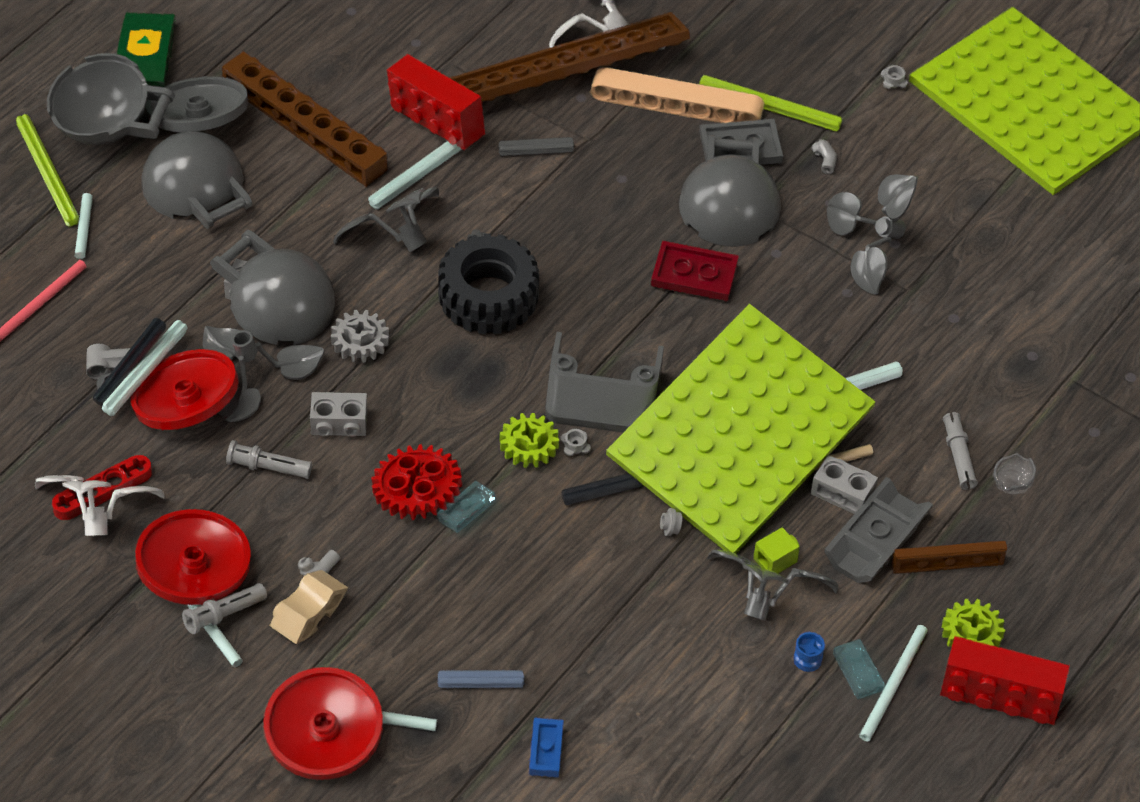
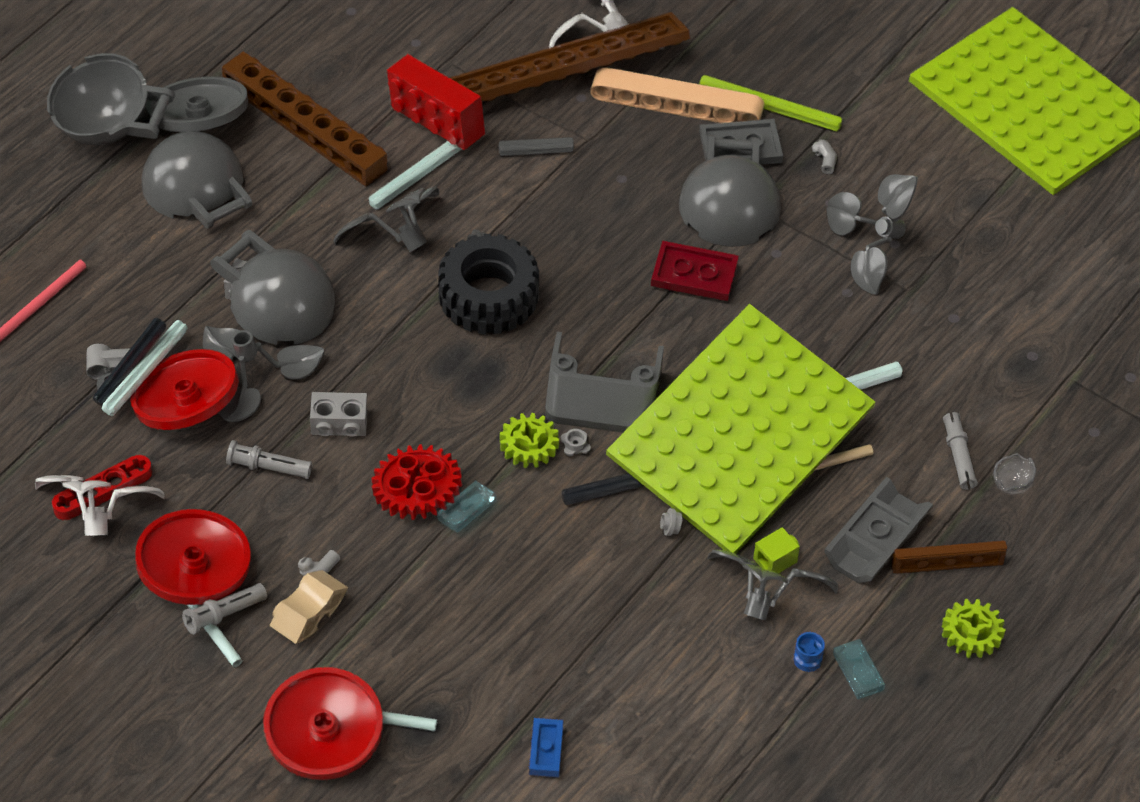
lime axle [16,114,79,227] -> none
light aqua bar [75,193,93,259] -> none
dark green slope [117,12,176,87] -> none
light grey gear [331,310,389,363] -> none
sand blue axle [438,670,524,688] -> none
light grey brick [811,455,878,514] -> none
light aqua piece [859,625,928,741] -> none
light grey plate [881,65,908,89] -> none
red brick [940,636,1070,725] -> none

